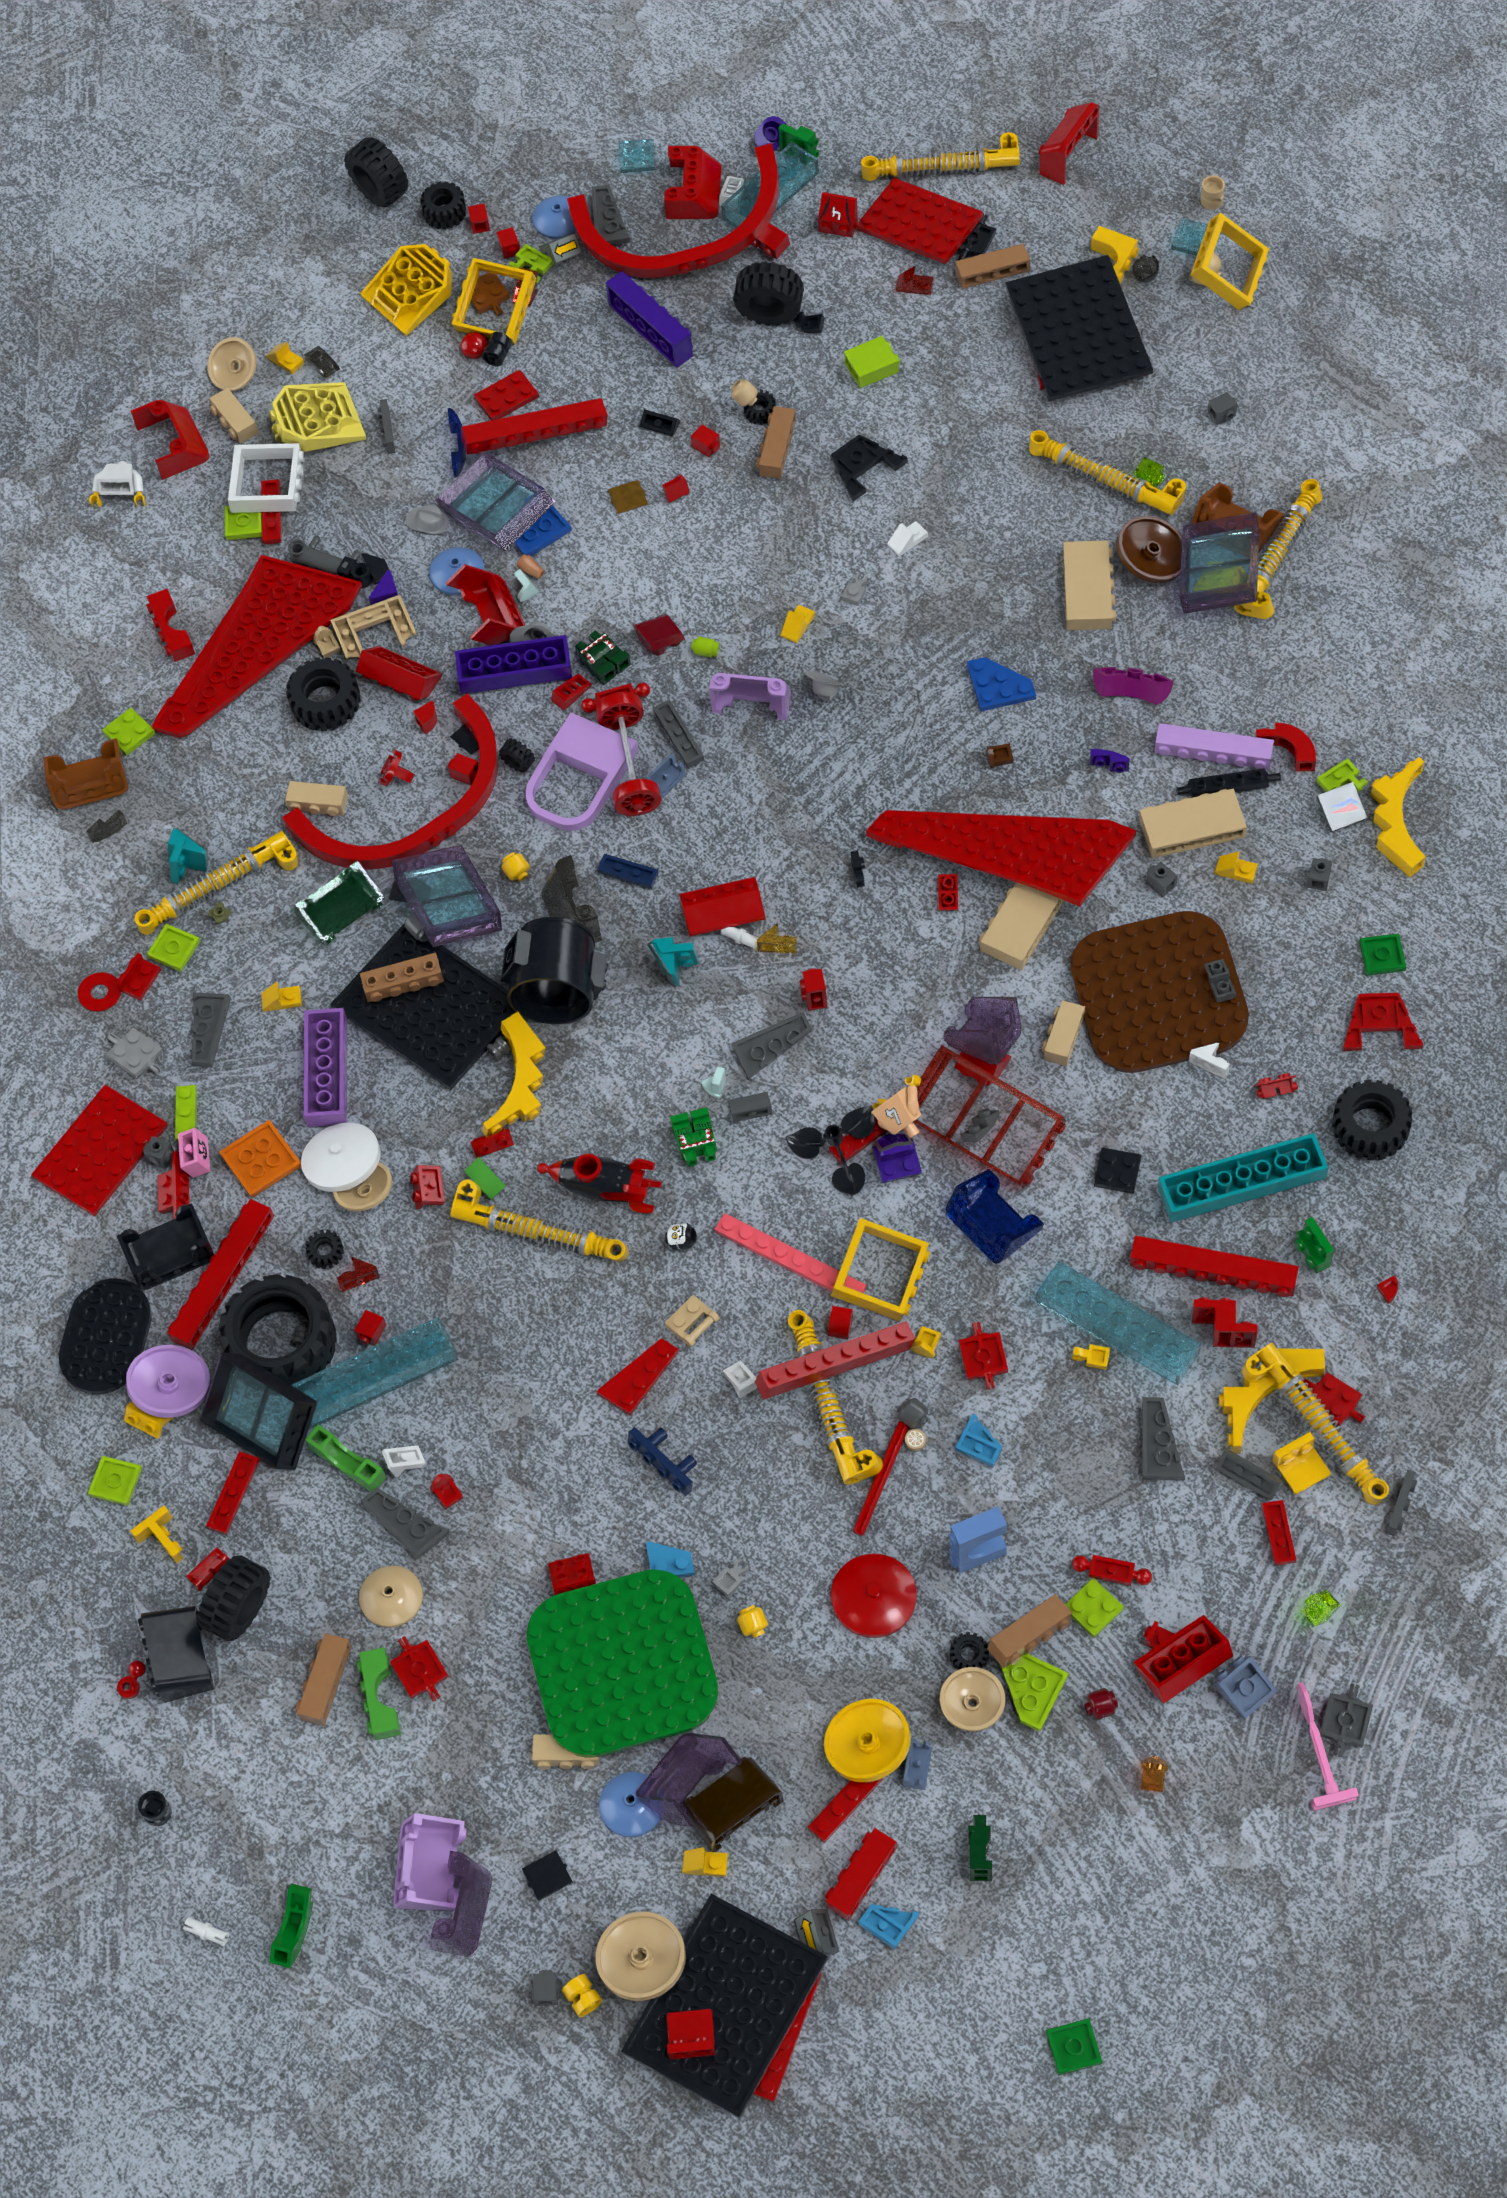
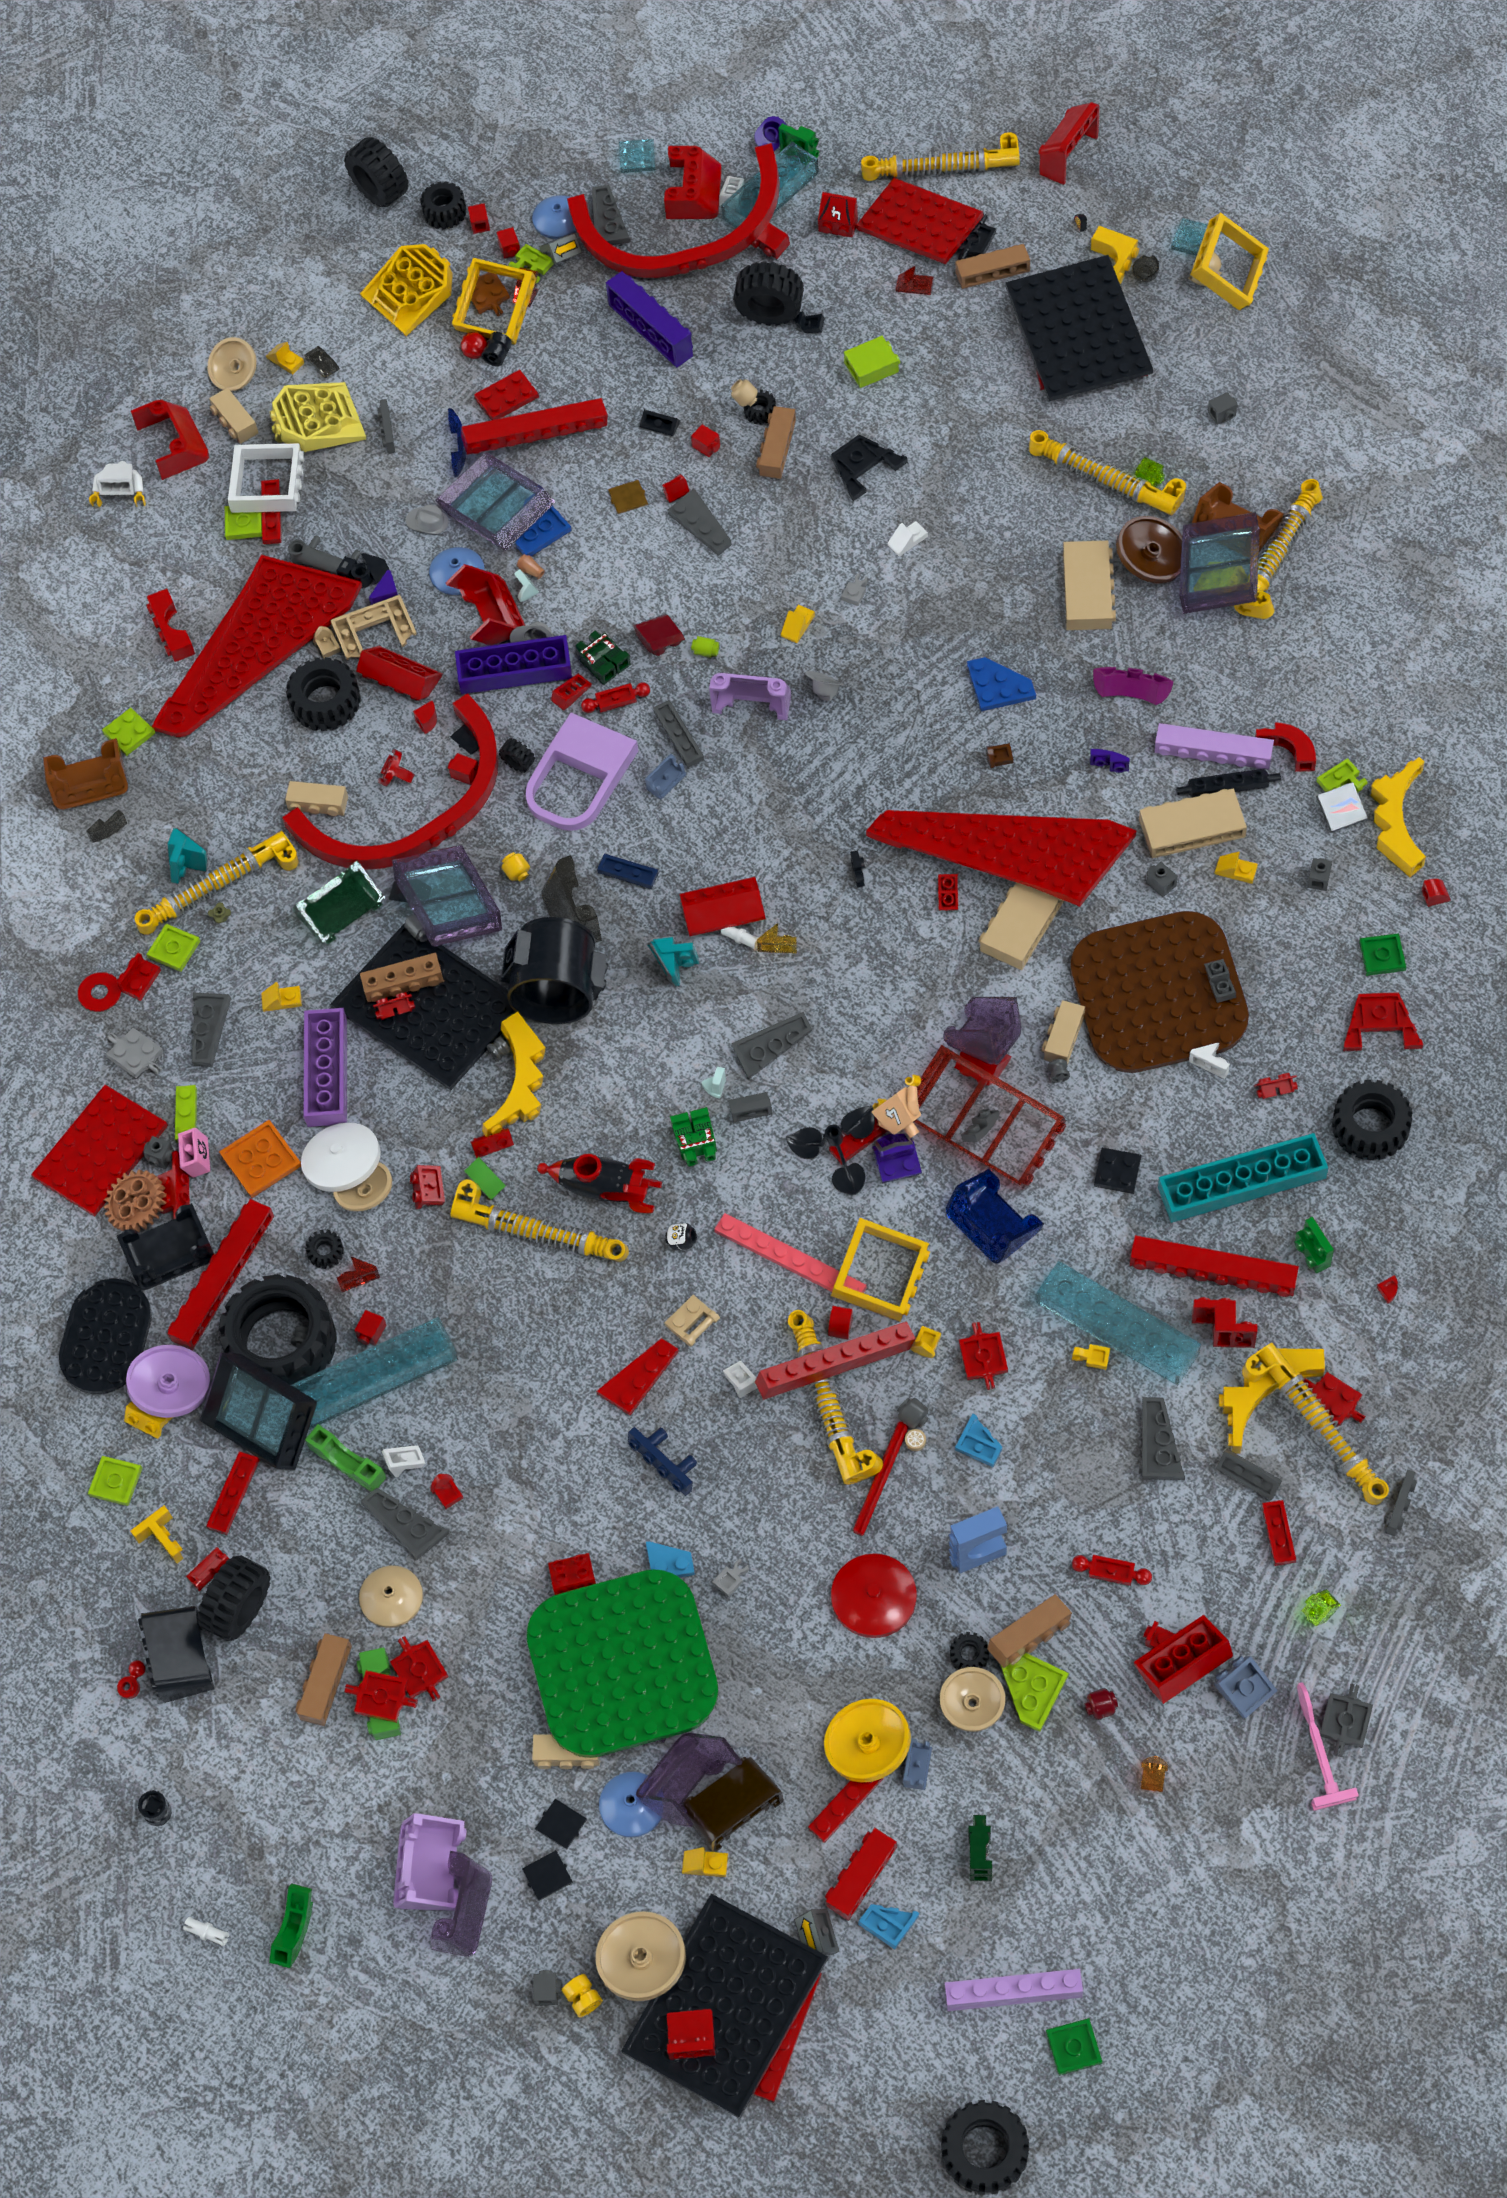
red axle [595,692,662,816] -> none
yellow head [737,1605,769,1639] -> none
red brick [799,968,828,1011] -> none
lime plate [1065,1578,1124,1638] -> none
tan wheel [1201,175,1225,210] -> none
yellow bracket [1272,1432,1331,1495] -> none
none -> nougat gear [104,1169,166,1232]
none -> red plate [344,1670,418,1723]
none -> red hinge [373,992,415,1020]
none -> black piece [535,1799,587,1850]
none -> dark grey wing [668,488,732,556]
none -> black tyre [941,2100,1029,2195]
none -> lavender brick [945,1969,1083,2011]
none -> dark grey wheel [1047,1059,1070,1083]
none -> black tile [1074,214,1087,232]
none -> red brick [1422,879,1451,907]

